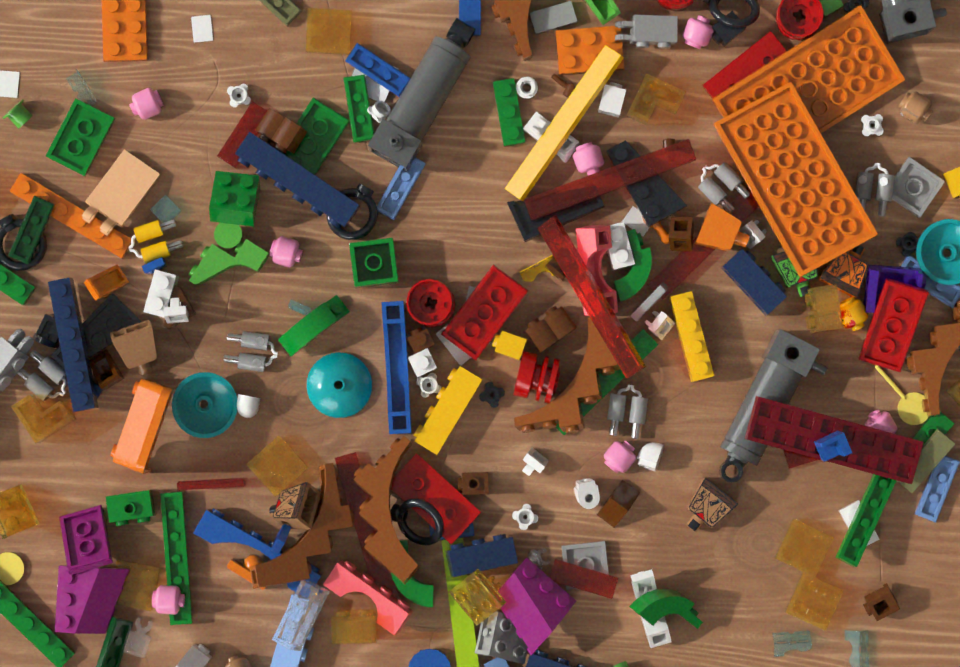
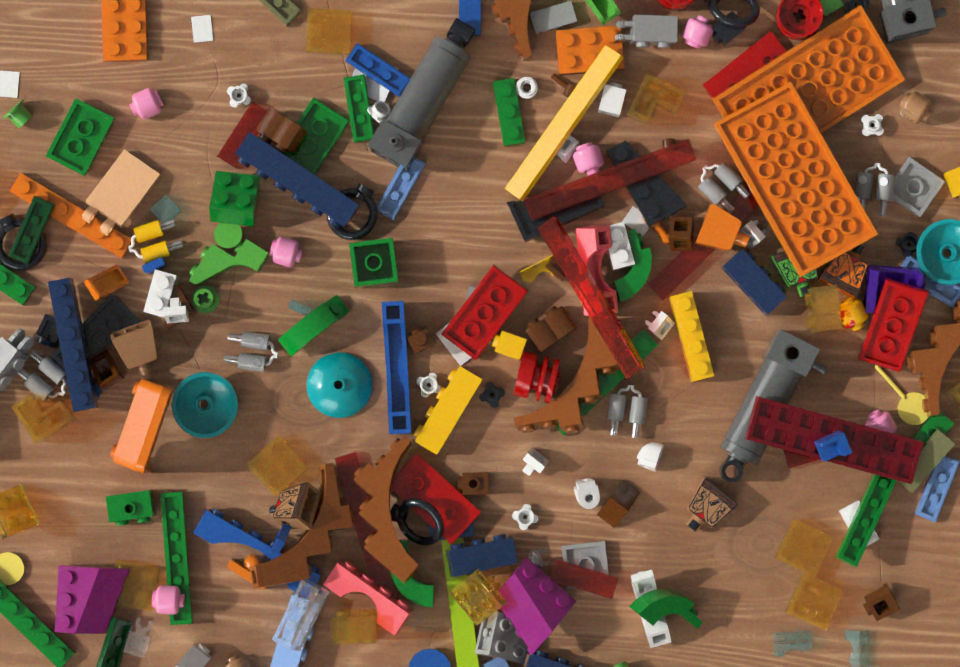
magenta tile [59,505,113,575] -> none
clear light blue piece [66,69,98,106] -> none
clear red tile [177,478,245,490] -> none
white piece [237,394,261,418] -> none
red wheel [406,279,456,327] -> none
white brick [408,348,438,378] -> none
white tile [523,112,551,141] -> none
bright pink head [604,441,636,474] -> none
light grey tile [631,282,668,321] -> none
none -> bright green piece [191,285,219,313]

